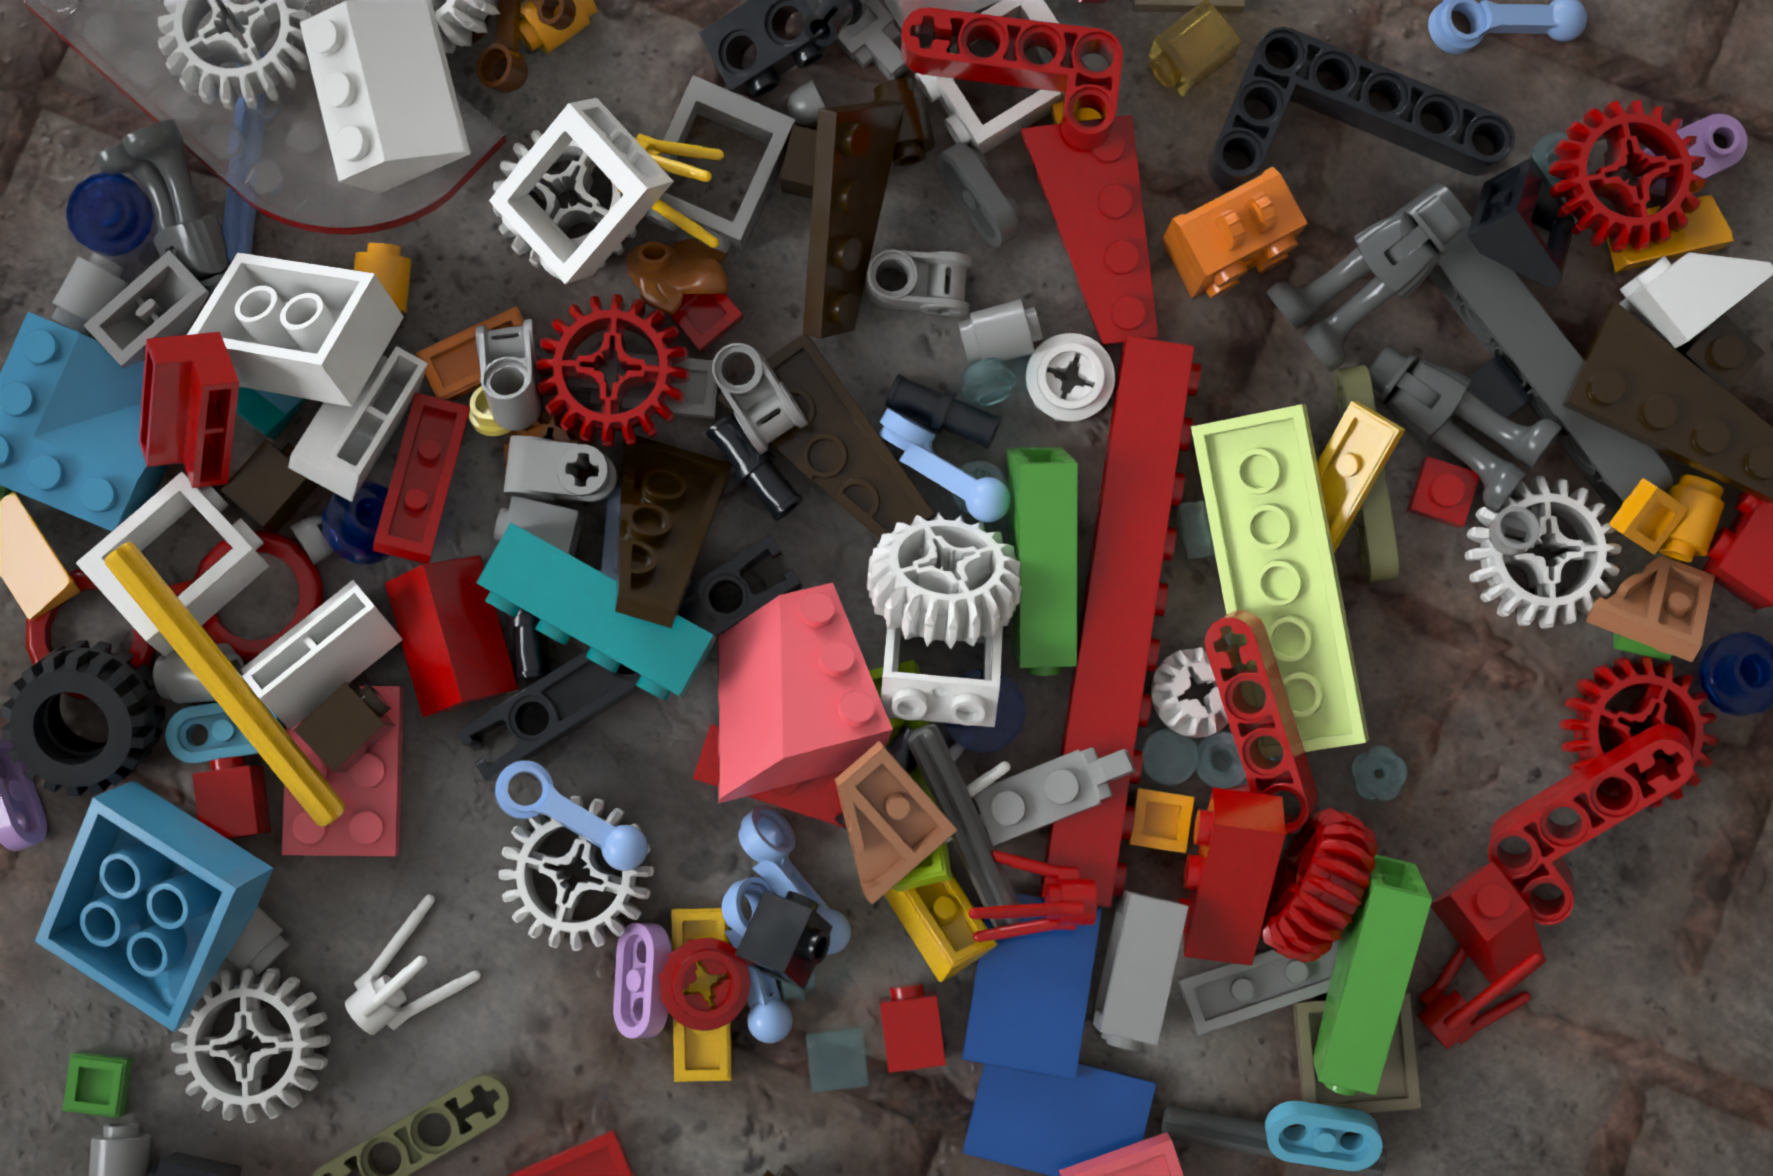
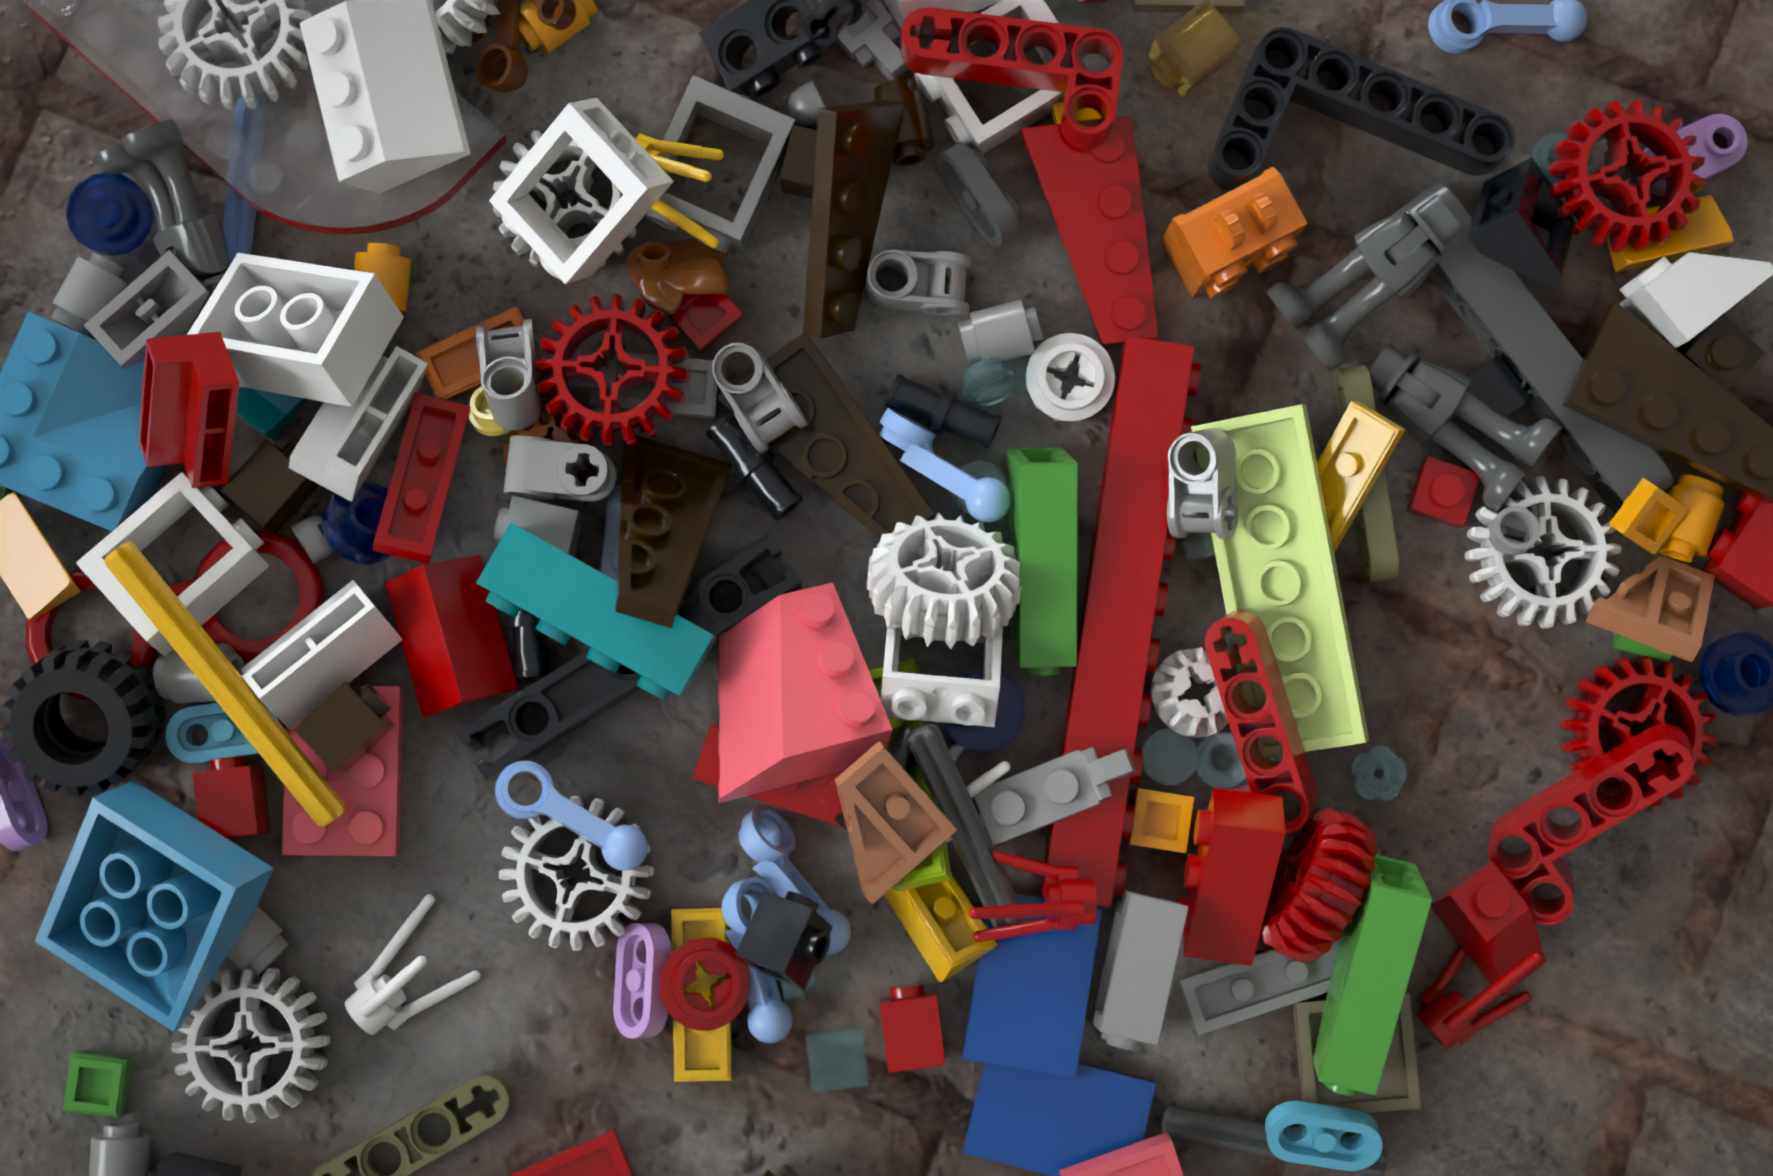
none -> light grey piece [1167,428,1239,539]

